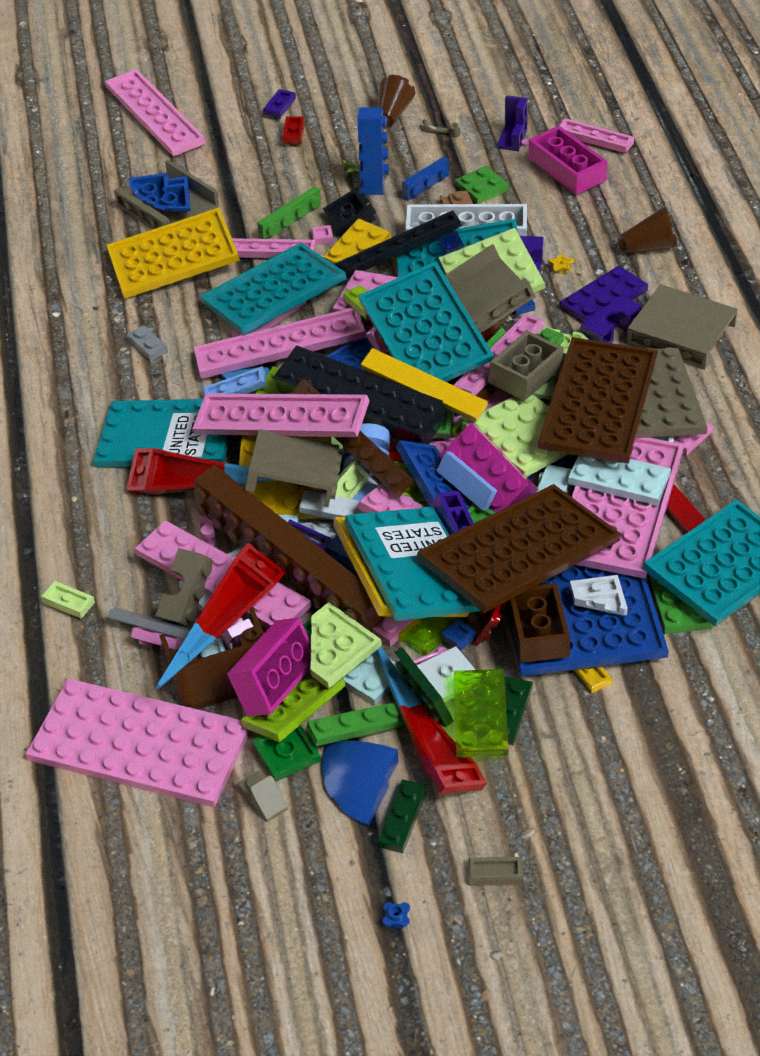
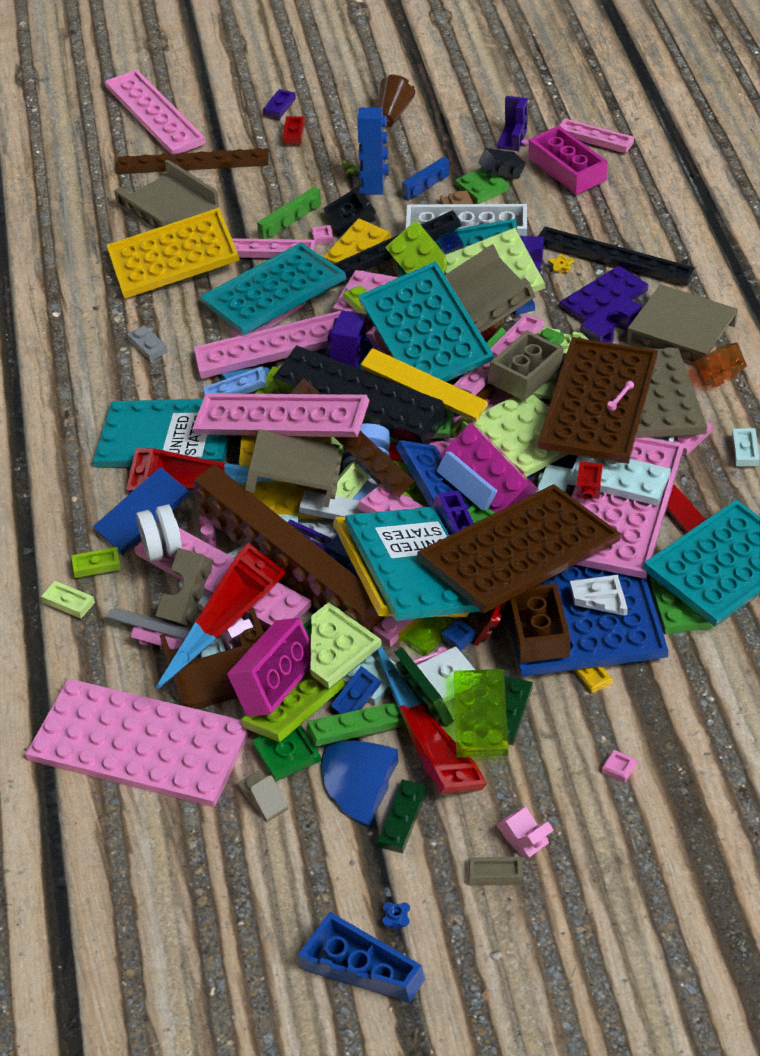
blue brick [128,173,191,211] -> none
dark tan piece [422,119,461,138] -> none
reddish brown cone [618,209,677,254] -> none
none -> lime plate [71,547,121,578]
none -> blue tile [93,467,190,555]
none -> reddish brown plate [117,148,269,174]
none -> white wheel [136,504,182,563]
none -> blue wedge [297,912,425,1002]
none -> dark purple brick [327,310,367,368]
none -> blue plate [331,666,382,714]
none -> lime plate [385,220,447,274]
none -> black brick [478,148,526,179]
none -> bright pink brick [496,807,554,858]
none -> black plate [538,226,695,286]
none -> red bracket [576,461,603,500]
none -> bright pink tile [602,750,637,783]
none -> bright pink hinge [607,381,634,410]
none -> clear orange brick [693,343,747,387]
none -> light aqua plate [732,428,760,466]

